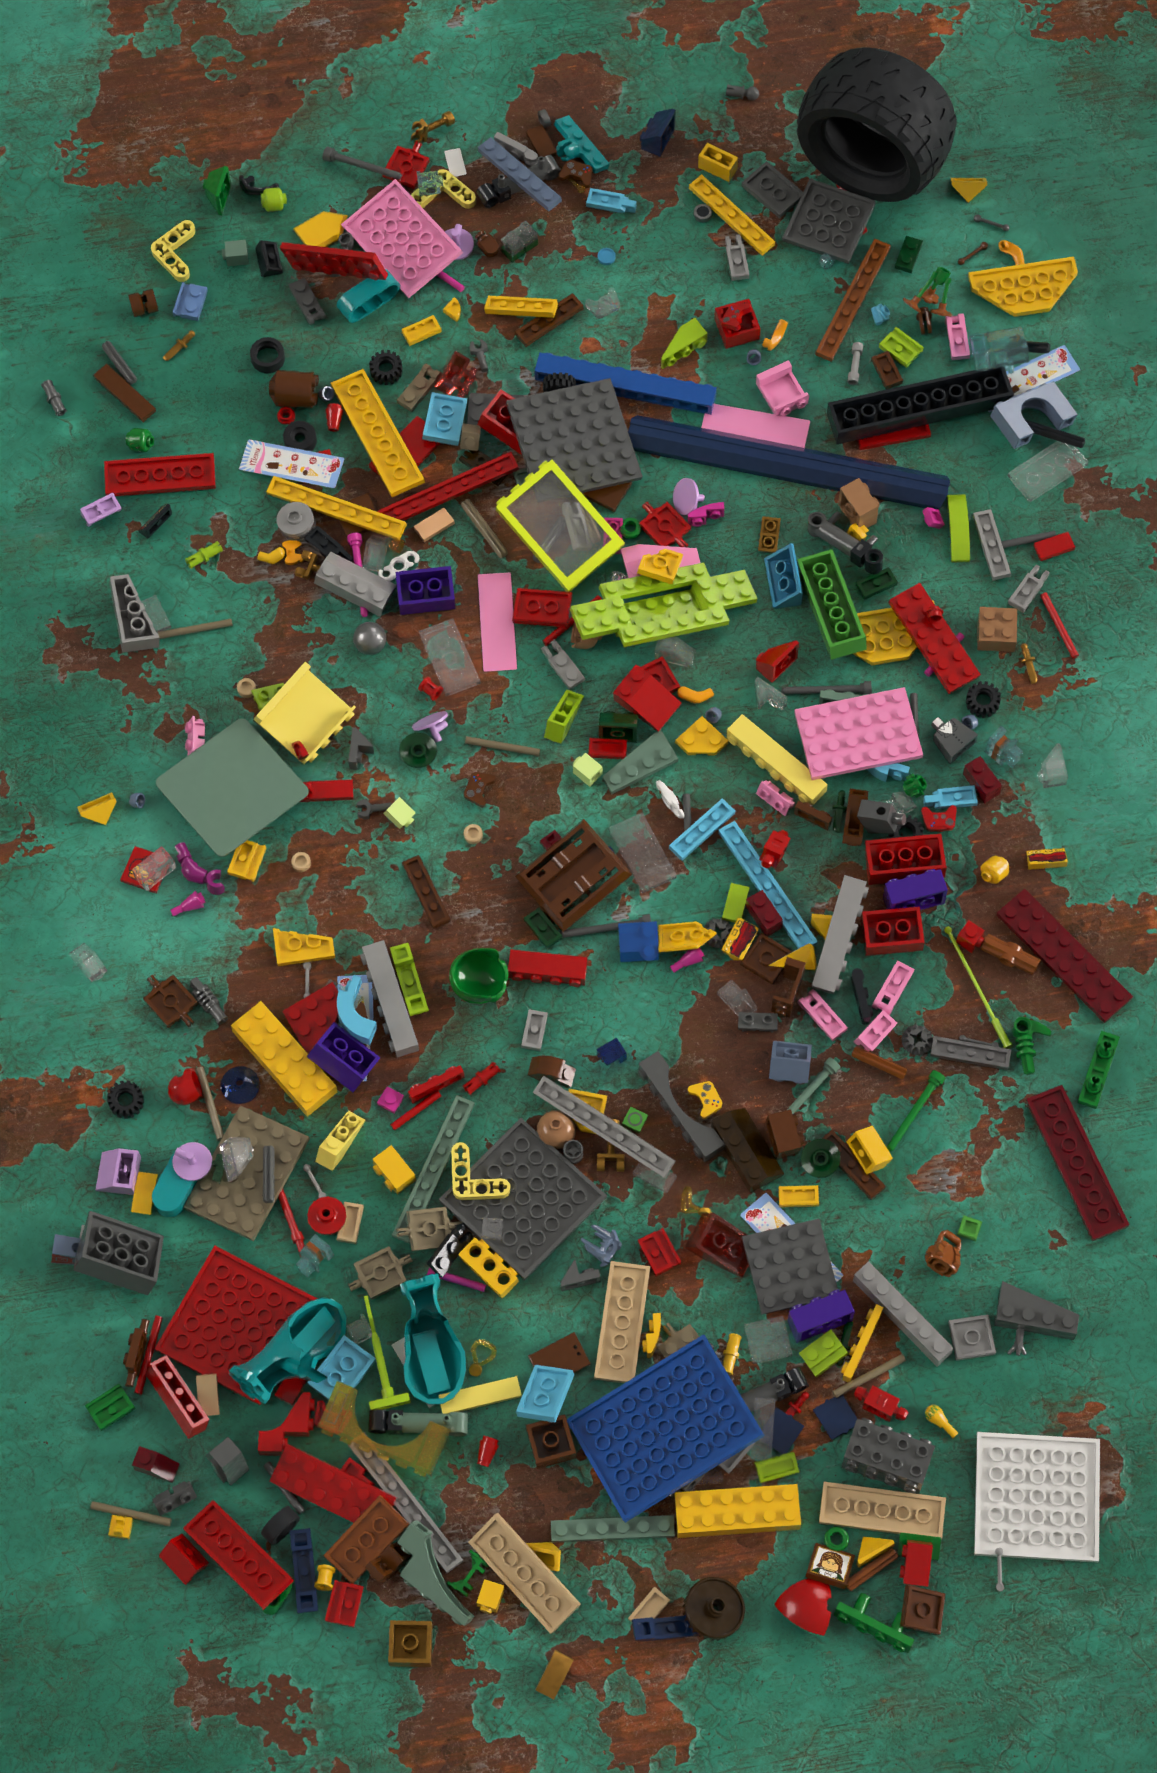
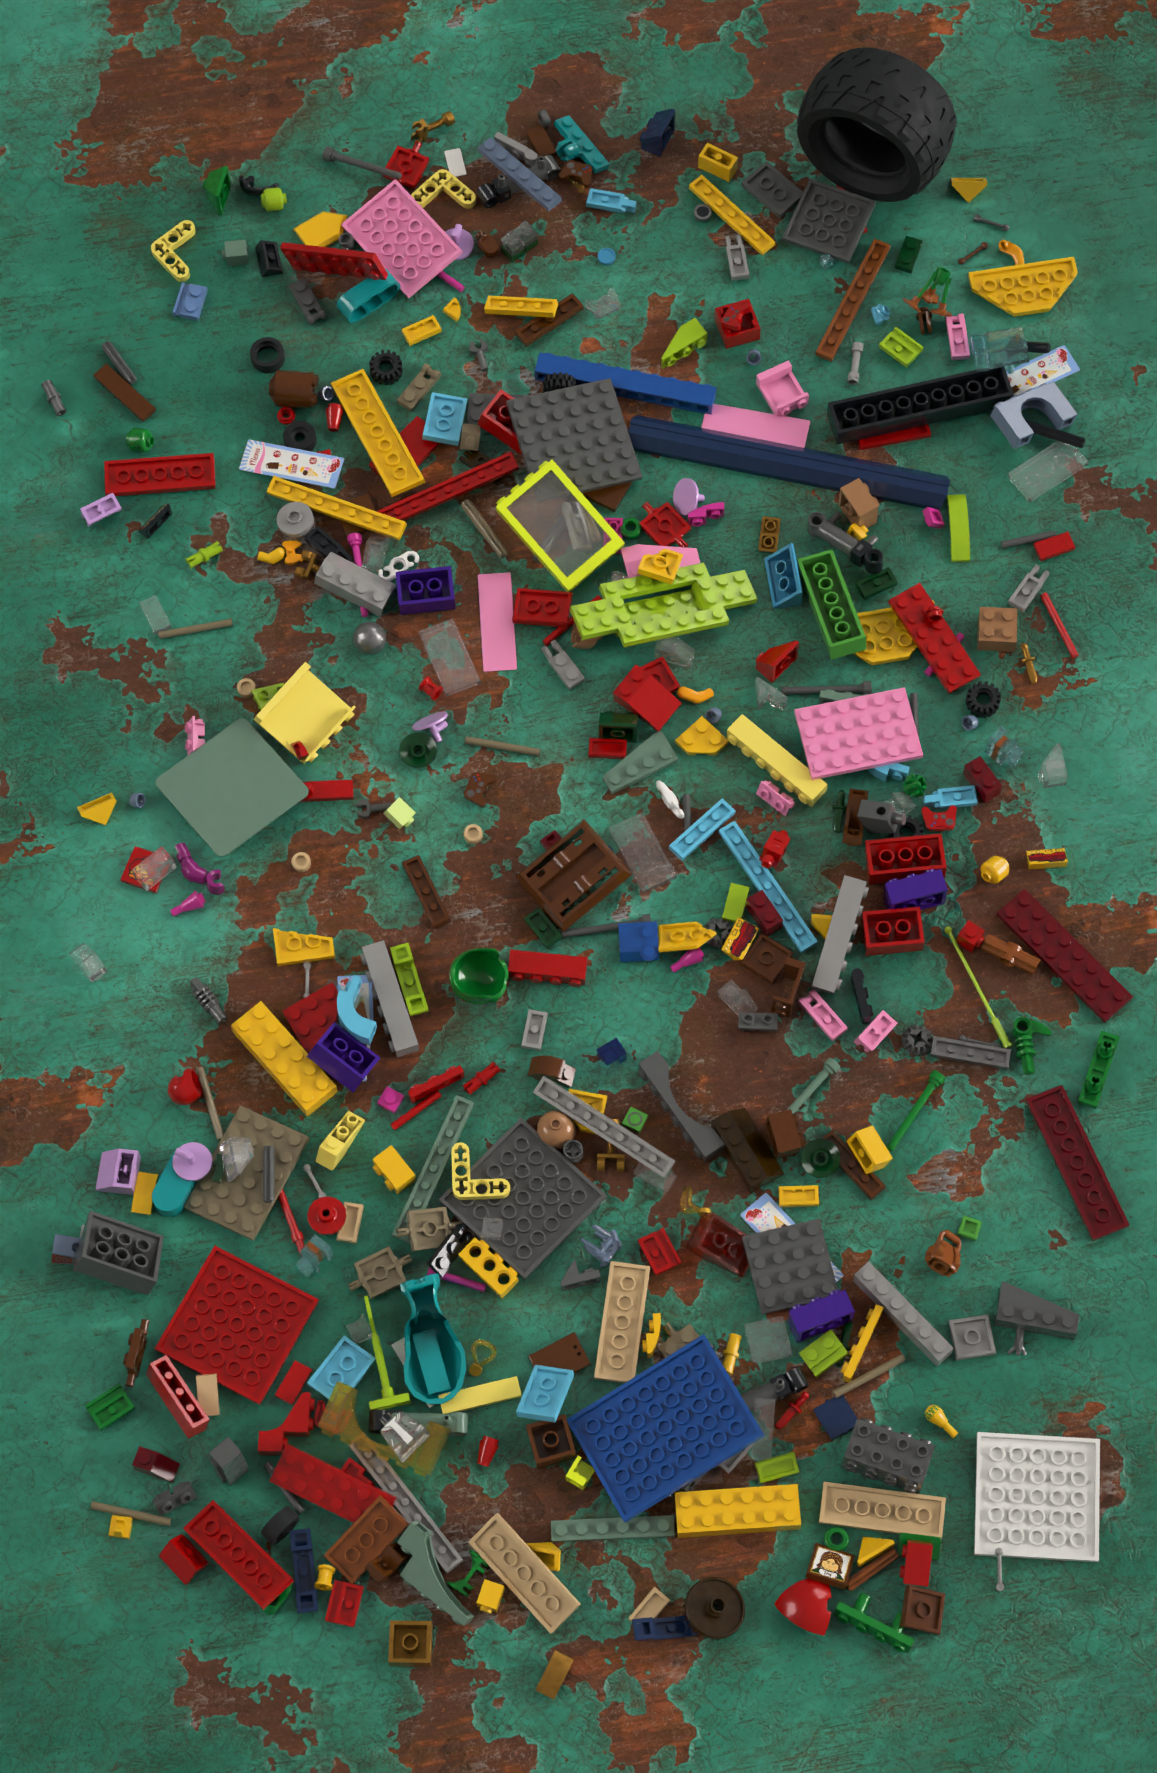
black tyre [107,1081,144,1119] -> none
light grey wedge [110,574,159,653] -> none
reddish brown wheel [128,289,159,317] -> none
red bar [134,1315,163,1395] -> none
reddish brown plate [143,974,198,1028] -> none
pearl gold piece [163,330,195,361] -> none
clear blue dish [221,1066,260,1104] -> none
yellow plate [227,840,267,882] -> none
teal animal [229,1297,346,1404] -> none
dark grey slope [348,727,374,770] -> none
clear orange hinge [389,538,405,554] -> none
light nougat tile [414,508,455,542] -> none
clear light blue brick [416,171,443,196] -> none
clear red brick [434,351,477,398] -> none
lime slope [544,690,584,744] -> none
yellowish green brick [573,753,603,787] -> none
yellow piece [688,1081,722,1119] -> none
dark grey pin [726,84,759,101] -> none
dark blue piece [760,1407,804,1454] -> none
light orange arm [762,319,788,351] -> none
yellow sticker [768,943,817,970] -> none
sand blue slope [769,1041,812,1084] -> none
reddish brown plate [794,801,832,831] -> none
dark orange axle [852,1046,907,1079] -> none
red piece [854,1385,909,1422] -> none
reddish brown plate [871,351,903,390] -> none
bright pink plate [872,960,915,1015] -> none
dark grey torso [931,717,978,764] -> none
light grey plate [973,509,1011,581] -> none
none -> clear torso [380,1412,430,1463]
none -> neon yellow panel [566,1456,595,1490]

